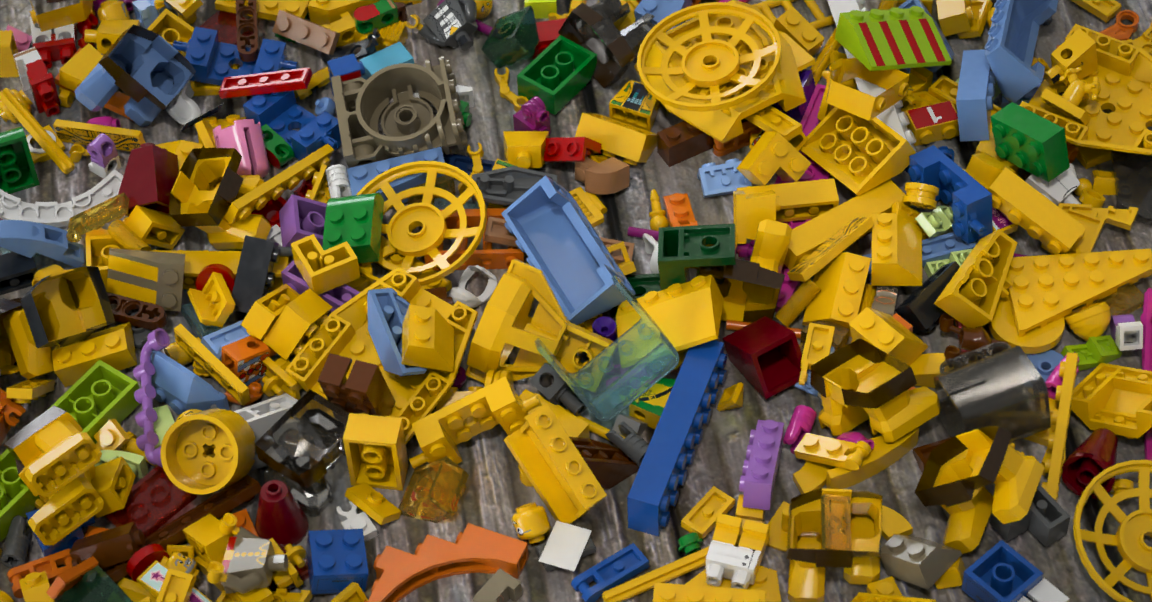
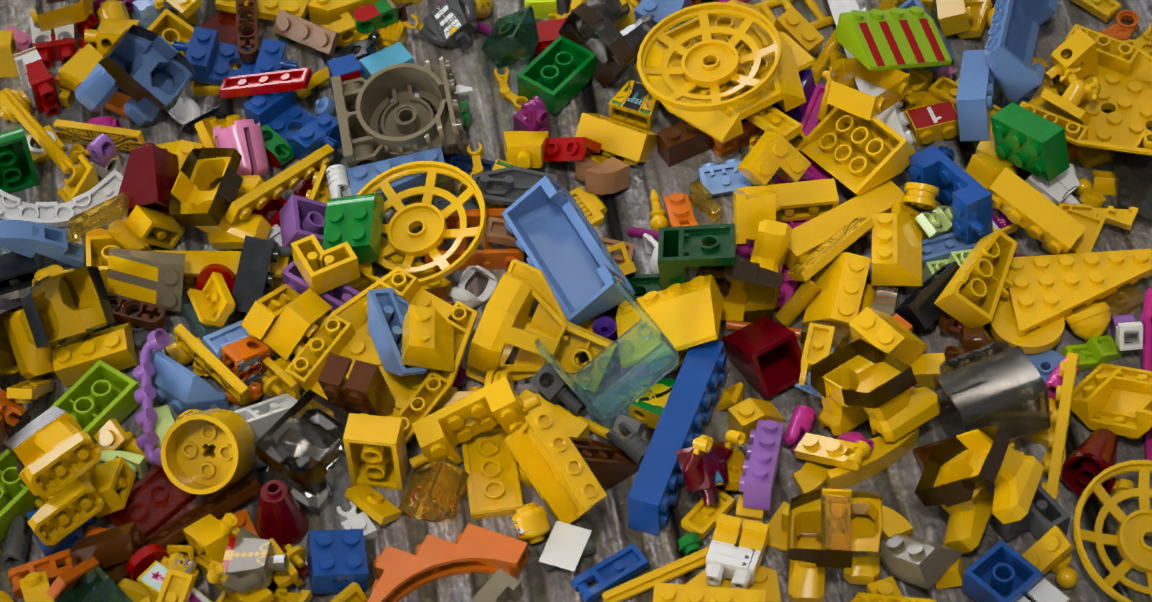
none -> yellow slope [57,154,99,202]
none -> yellow tile [461,425,523,520]
none -> dark red torso [676,430,746,505]
none -> clear yellow plate [689,179,722,222]
none -> yellow plate [723,447,746,491]
none -> yellow slope [728,397,786,445]
none -> bright pink plate [933,64,956,79]
none -> yellow plate [1021,525,1075,576]
none -> yellow plate [1050,552,1078,589]

